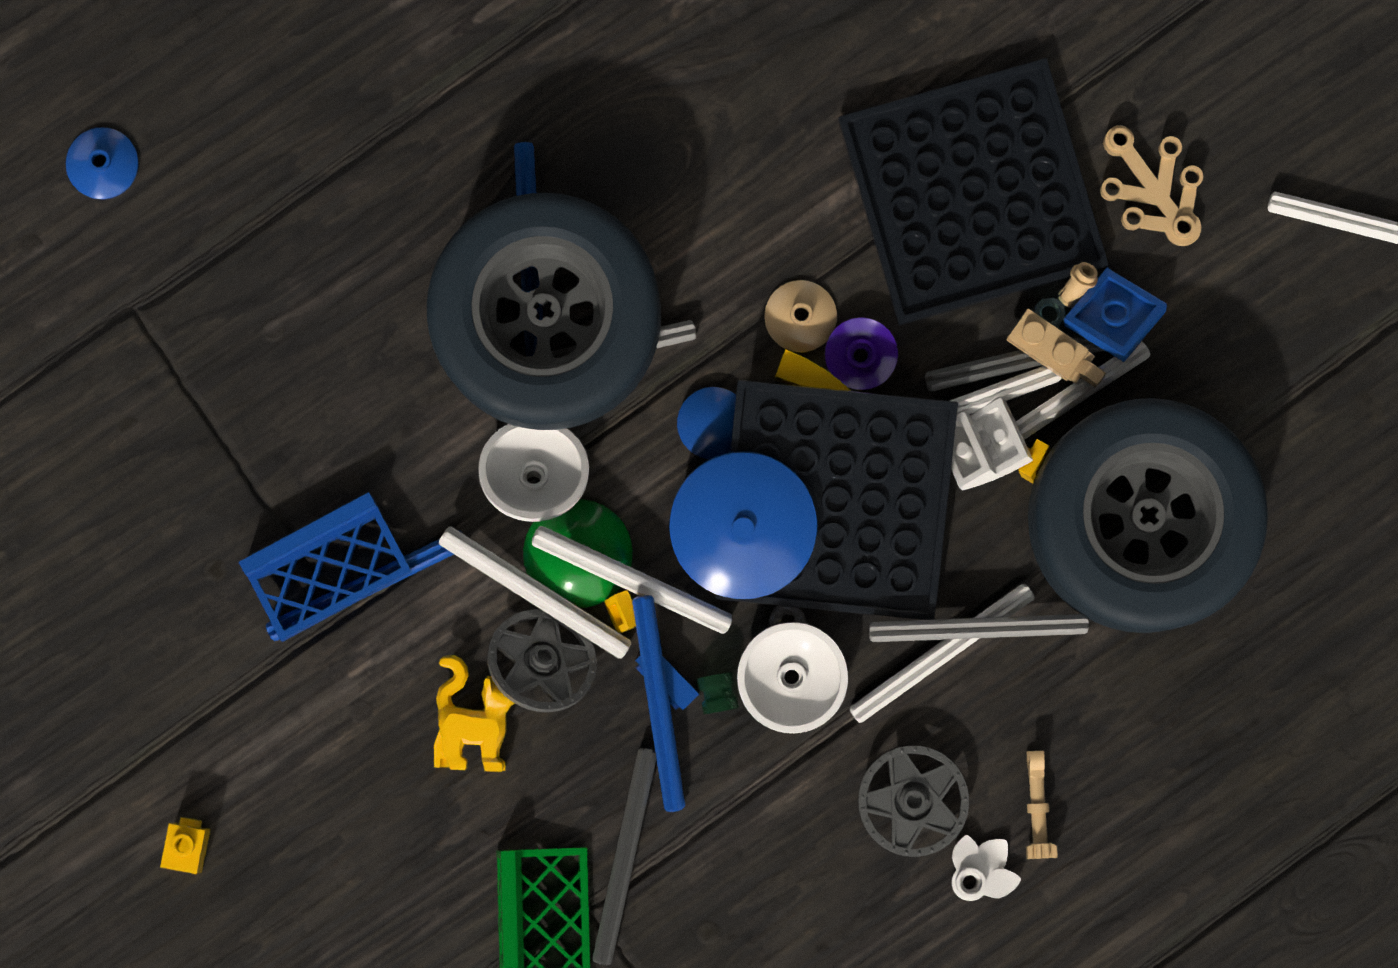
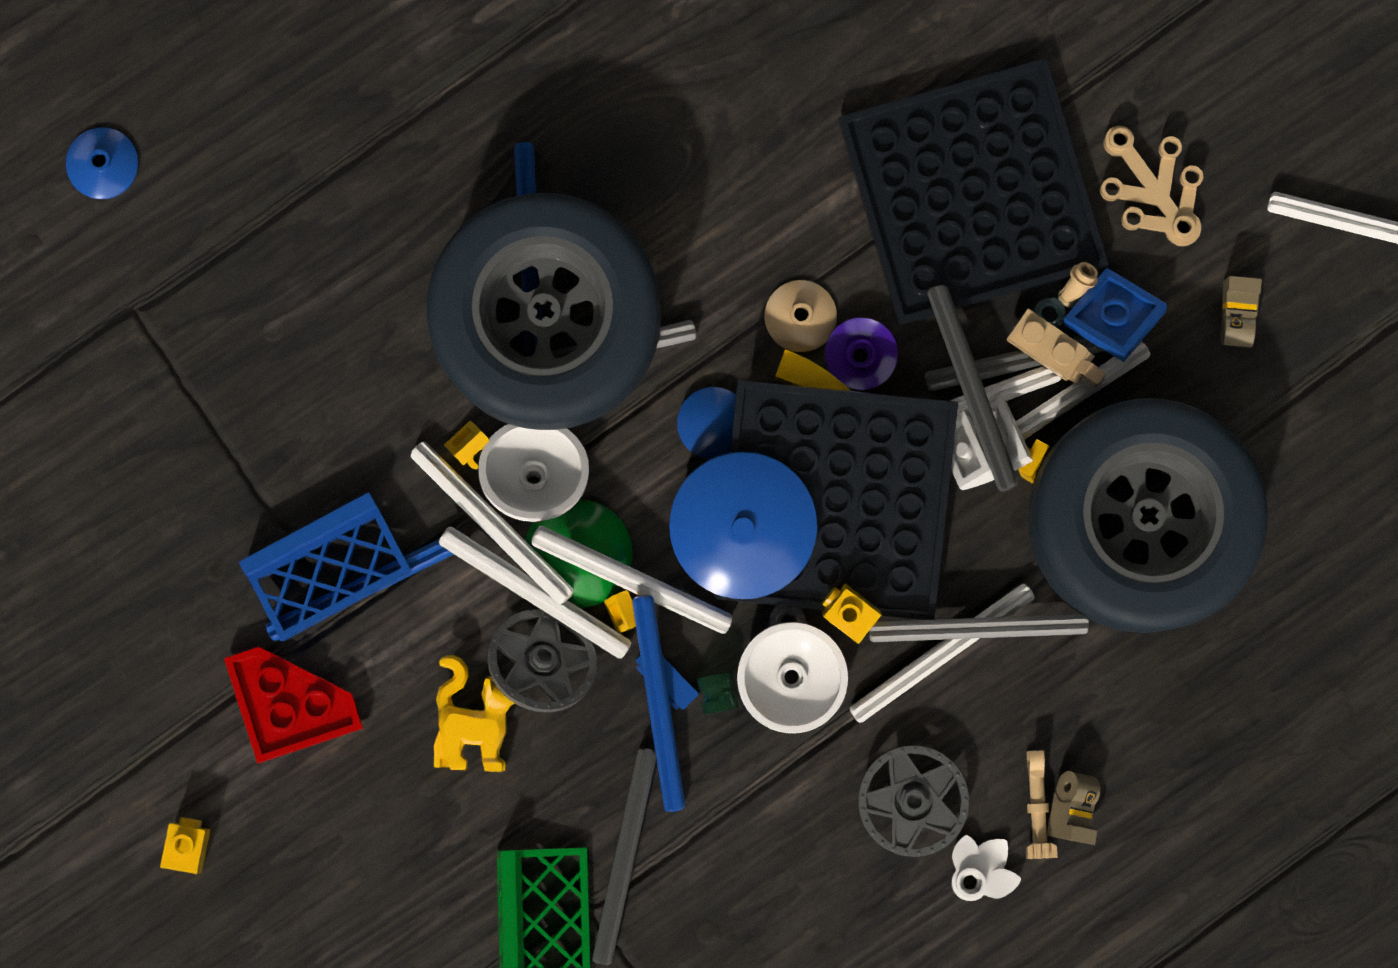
none -> red plate [224,647,364,764]
none -> white axle [411,442,574,604]
none -> yellow tile [444,420,490,470]
none -> yellow brick [822,583,881,644]
none -> dark grey axle [927,285,1018,492]
none -> dark tan leg [1046,771,1100,845]
none -> dark tan leg [1220,276,1262,348]

